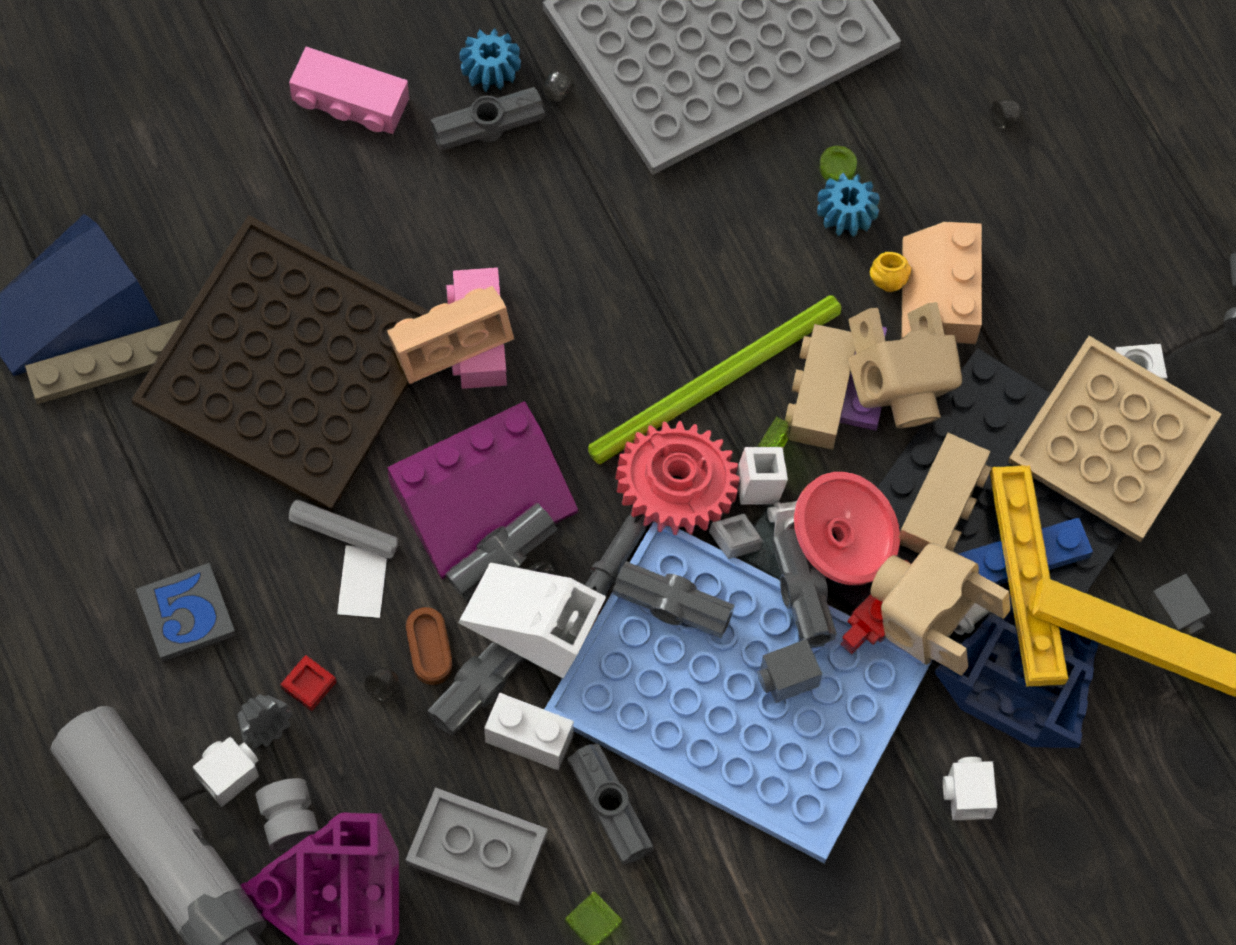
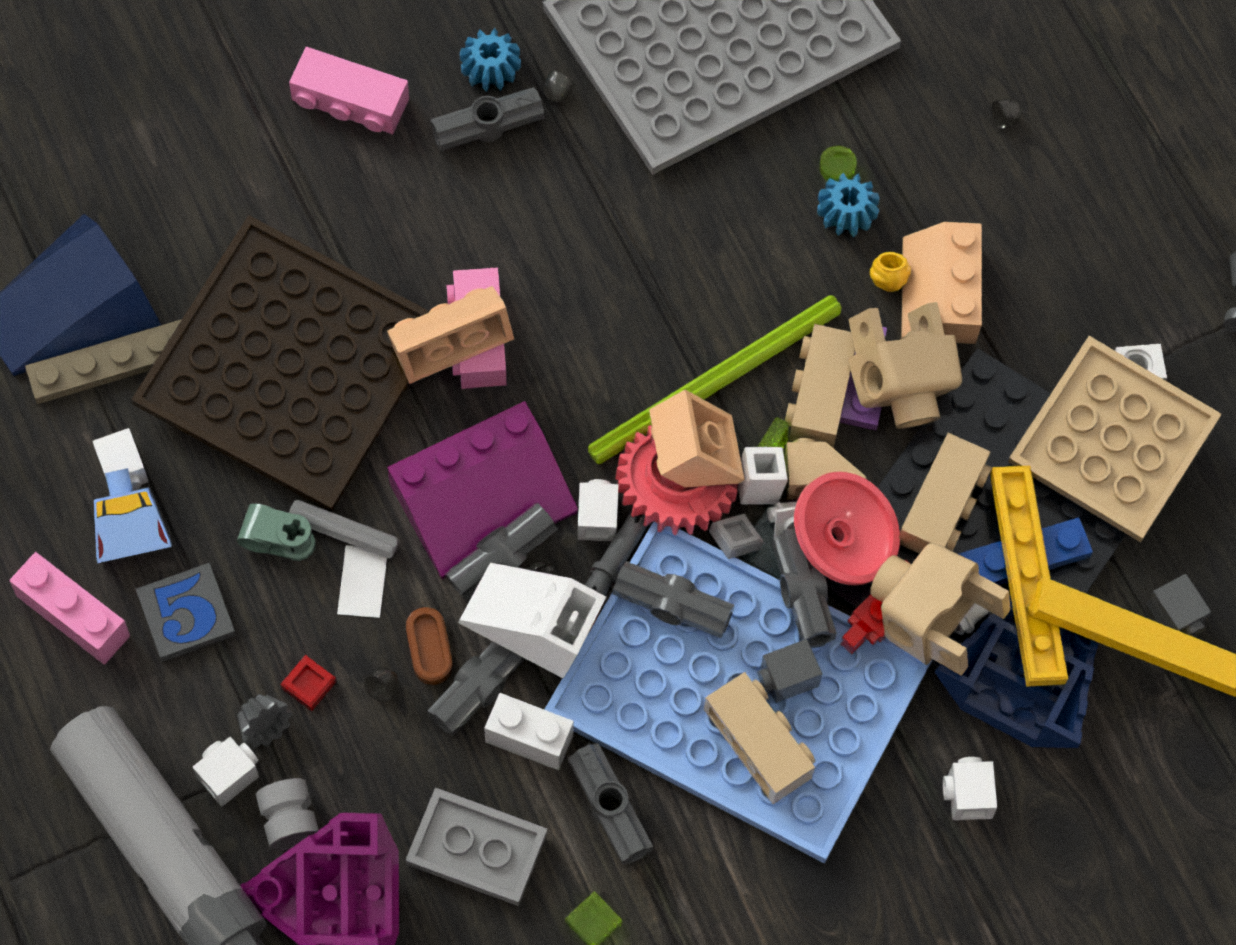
none -> bright pink brick [9,552,130,665]
none -> white brick [92,428,148,491]
none -> light blue torso [94,468,172,563]
none -> sand green piece [237,503,316,561]
none -> white brick [577,479,619,541]
none -> light nougat slope [649,390,745,487]
none -> tan brick [704,672,815,804]
none -> tan slope [784,438,866,499]

